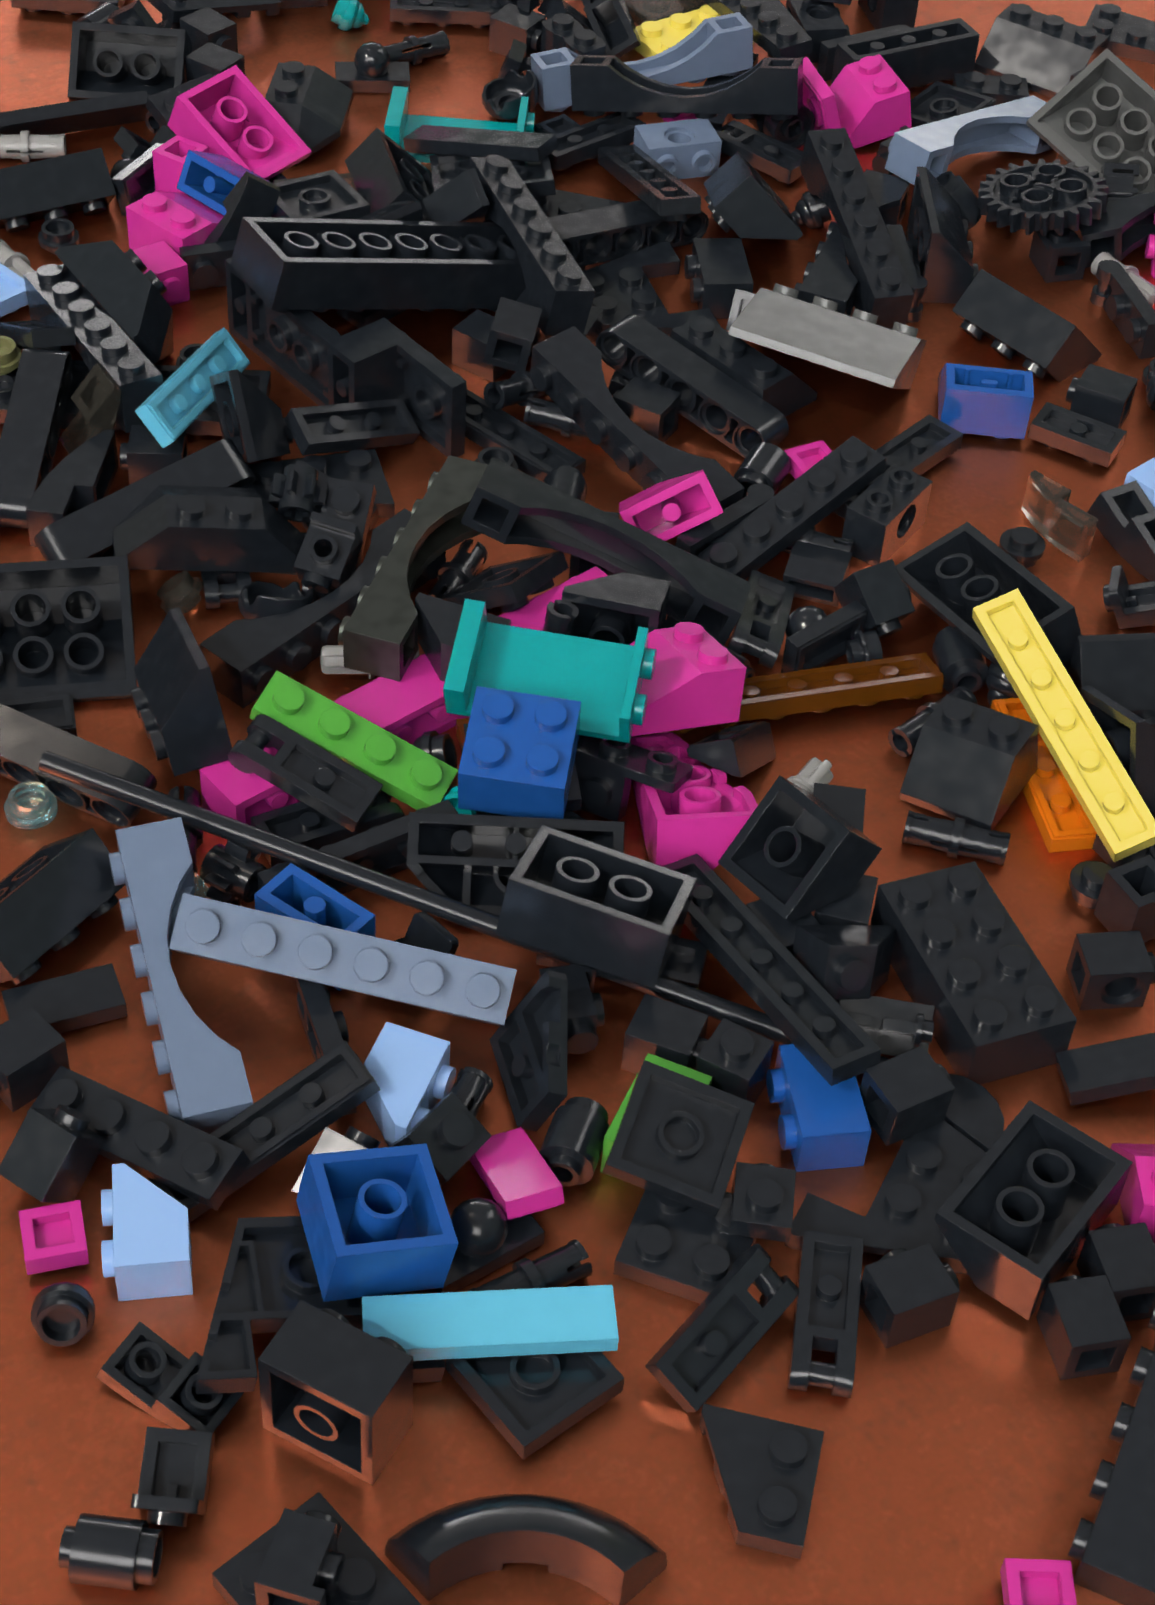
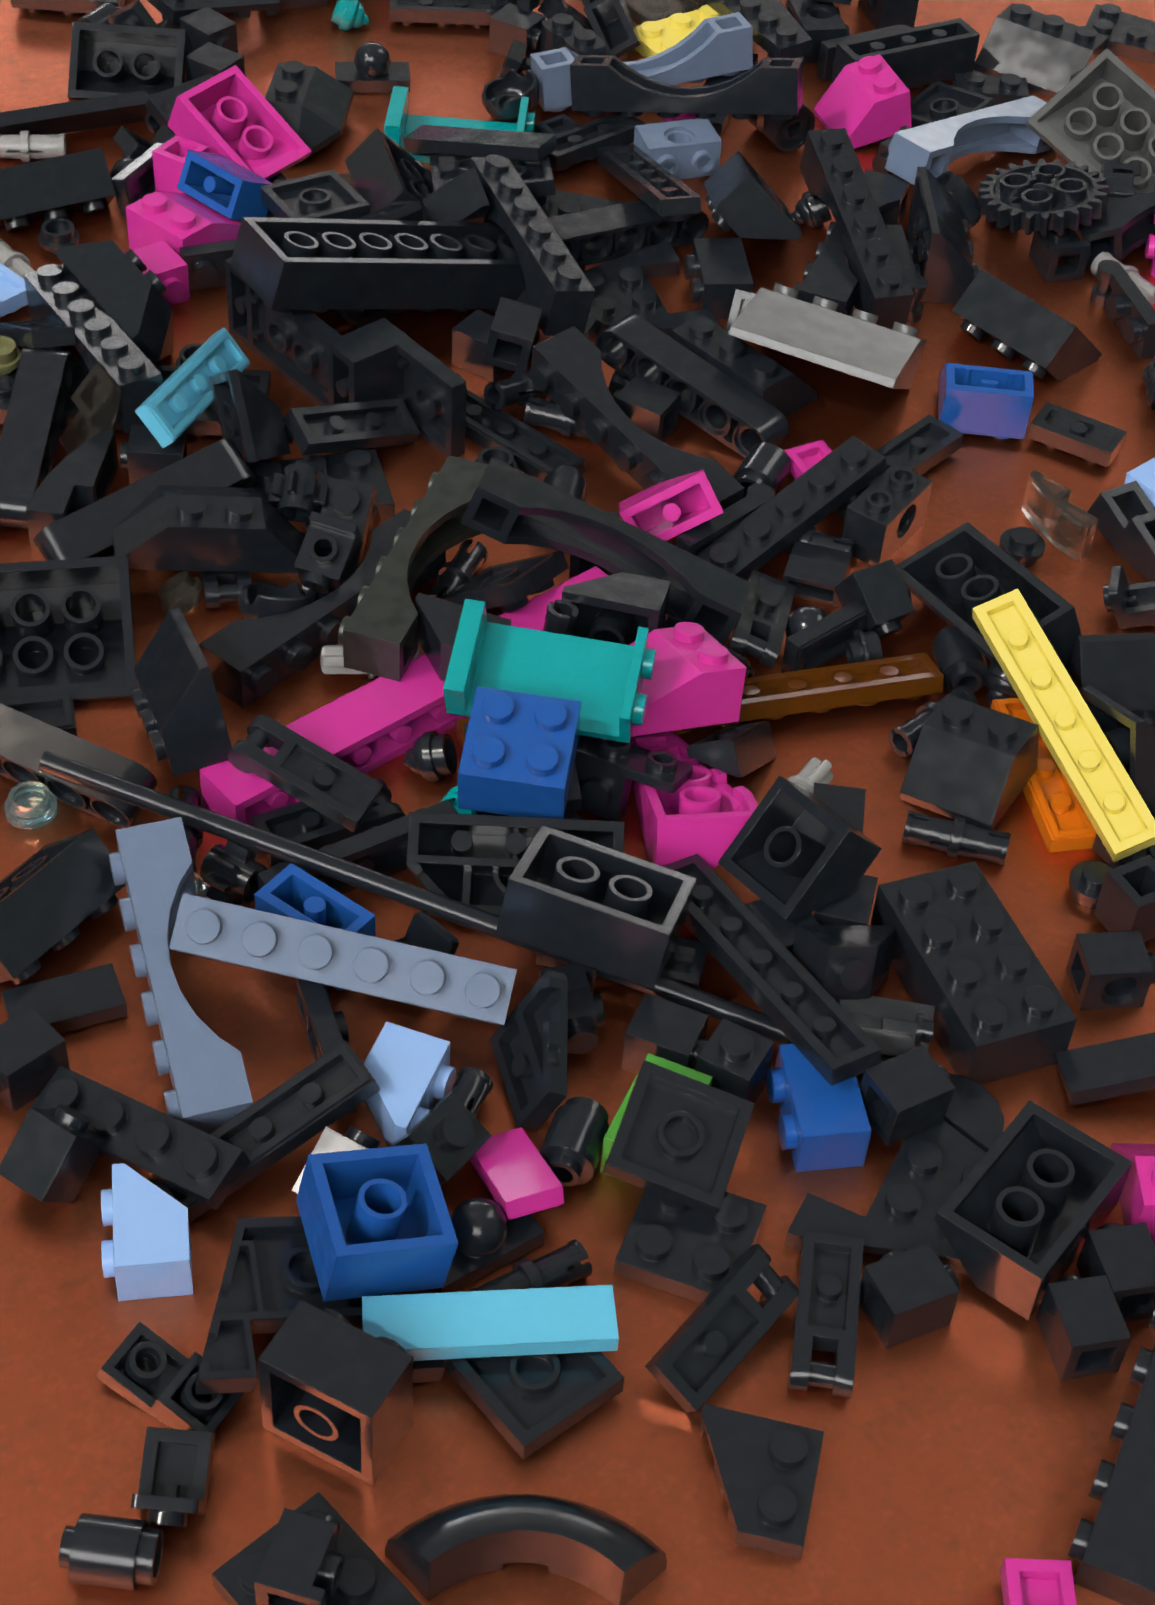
dark pink plate [19,1200,90,1275] -> none
black plate [31,1282,95,1347] -> none
black slope [204,172,281,244] -> none
bright green plate [249,670,458,810] -> none
black pin [383,31,450,66] -> none
black plate [716,120,803,184] -> none
black bracket [729,1162,796,1243] -> none
dark pink tile [803,57,841,130] -> none
black brick [1066,363,1138,429] -> none

